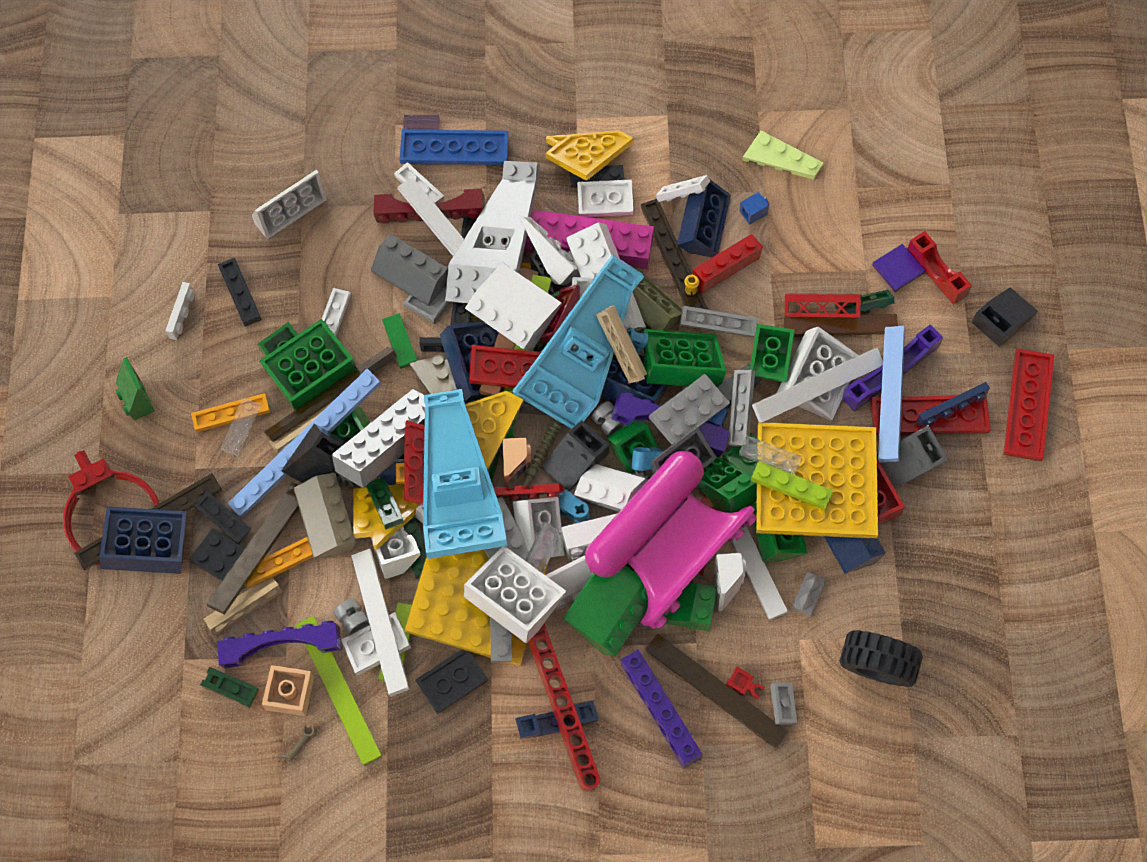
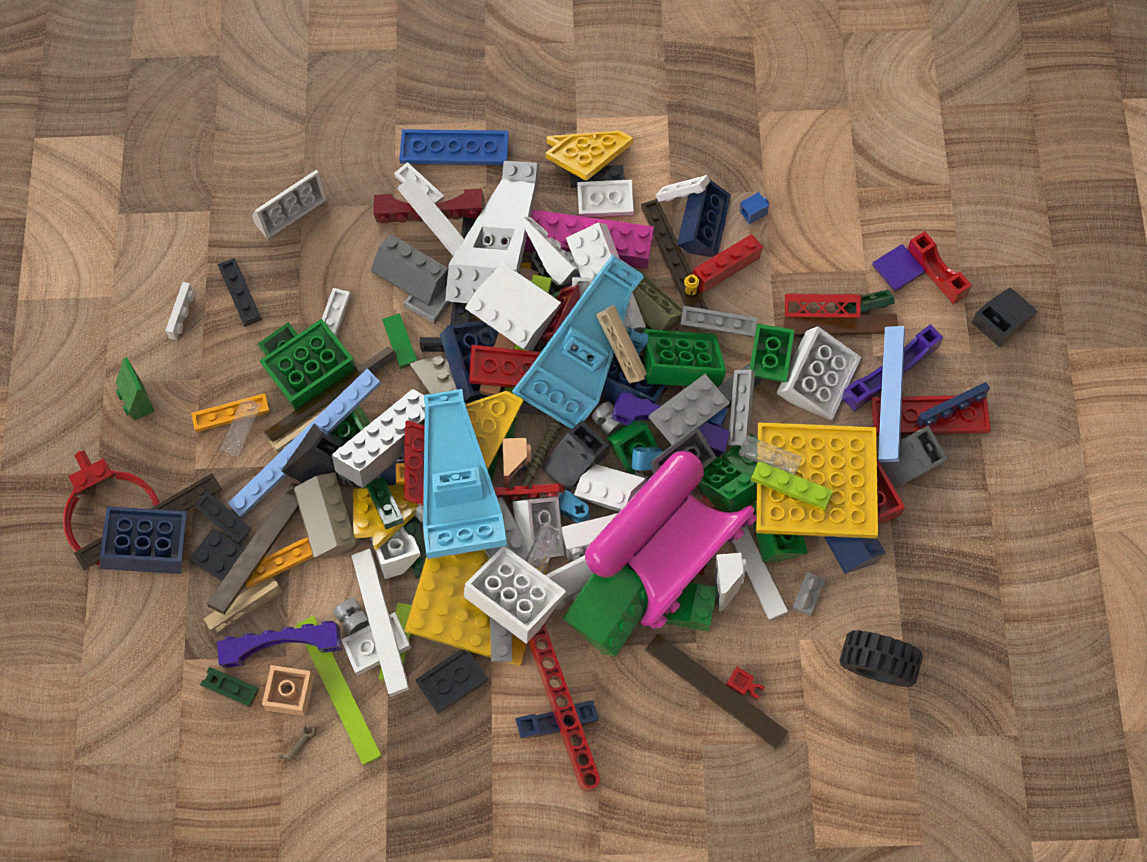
clear purple tile [403,115,440,130] -> none
dark purple brick [621,649,702,769] -> none
yellowish green wing [742,131,823,180] -> none
white tile [752,348,883,423] -> none
light grey plate [770,682,798,725] -> none
red plate [1003,348,1054,462] -> none

